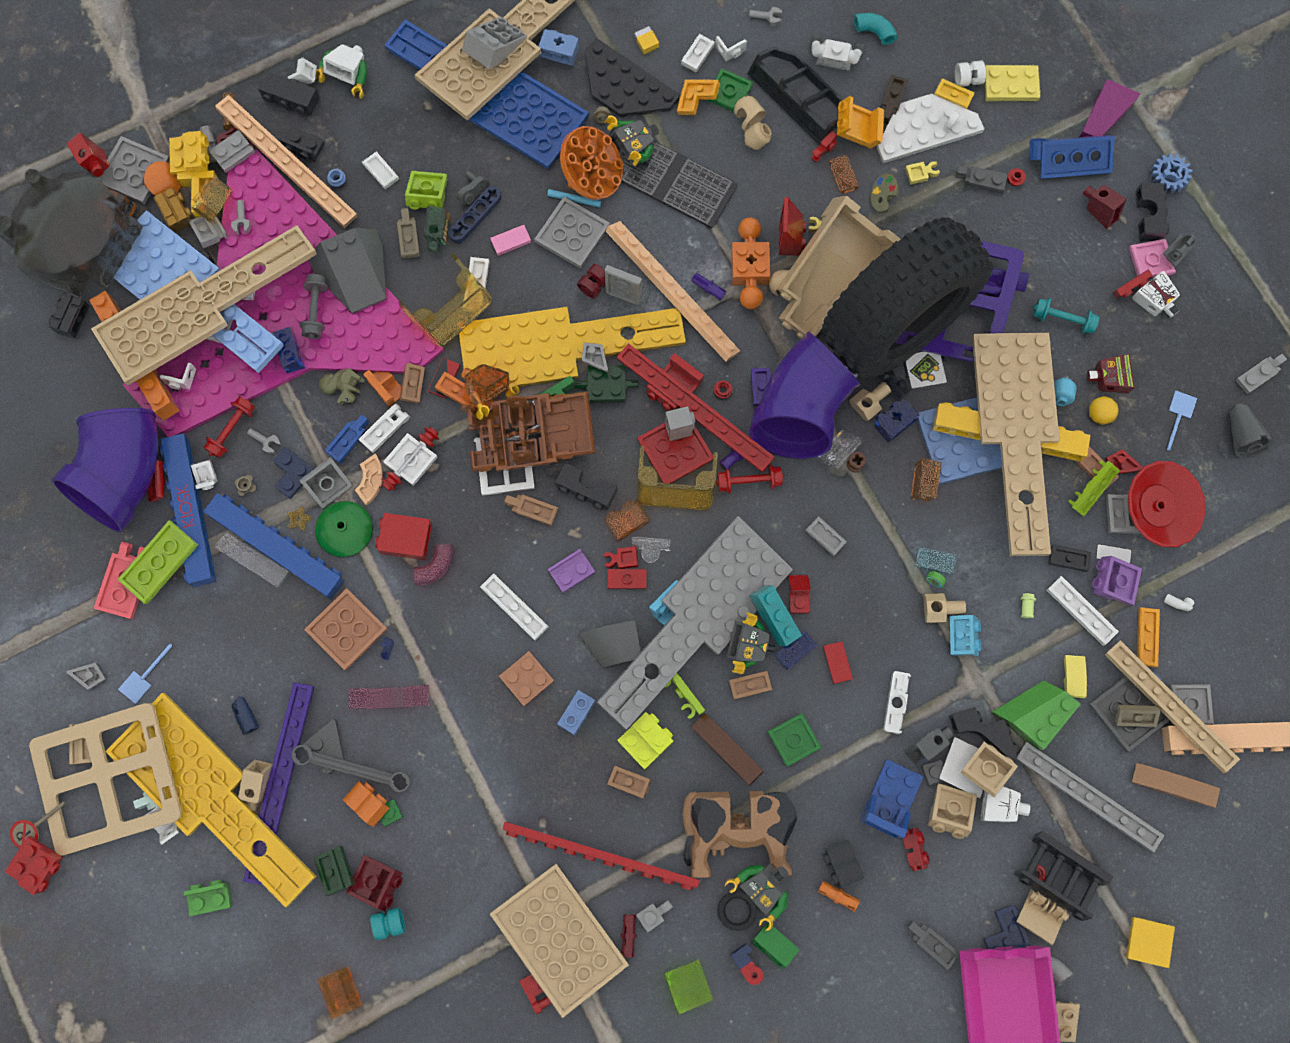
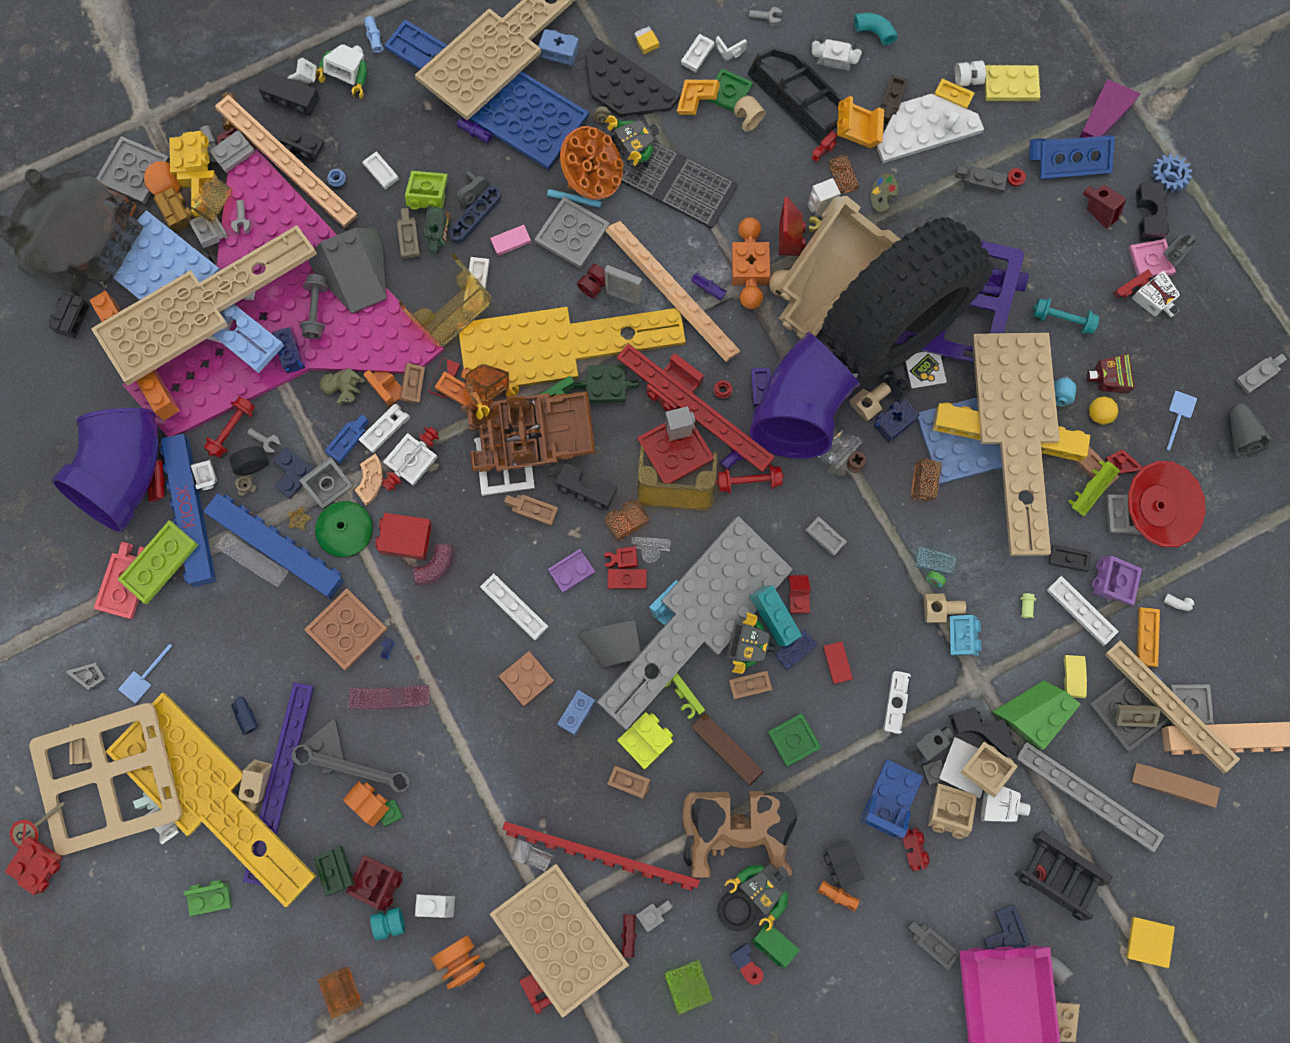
red torso [67,132,110,177] -> none
white bracket [160,362,196,390] -> none
light grey slope [462,17,527,69] -> none
light grey piece [582,343,608,372] -> none
tan head [744,122,771,150] -> none
light yellow plate [905,161,940,185] -> none
tan hinge [1016,889,1069,945] -> none
white sticker [1097,544,1131,563] -> none
none -> black tyre [229,446,269,476]
none -> light blue pin [363,16,383,53]
none -> white torso [415,894,455,918]
none -> orange wheel [430,935,486,990]
none -> dark purple pin [457,116,493,144]
none -> clear piece [509,838,553,872]
none -> white brick [808,178,841,217]

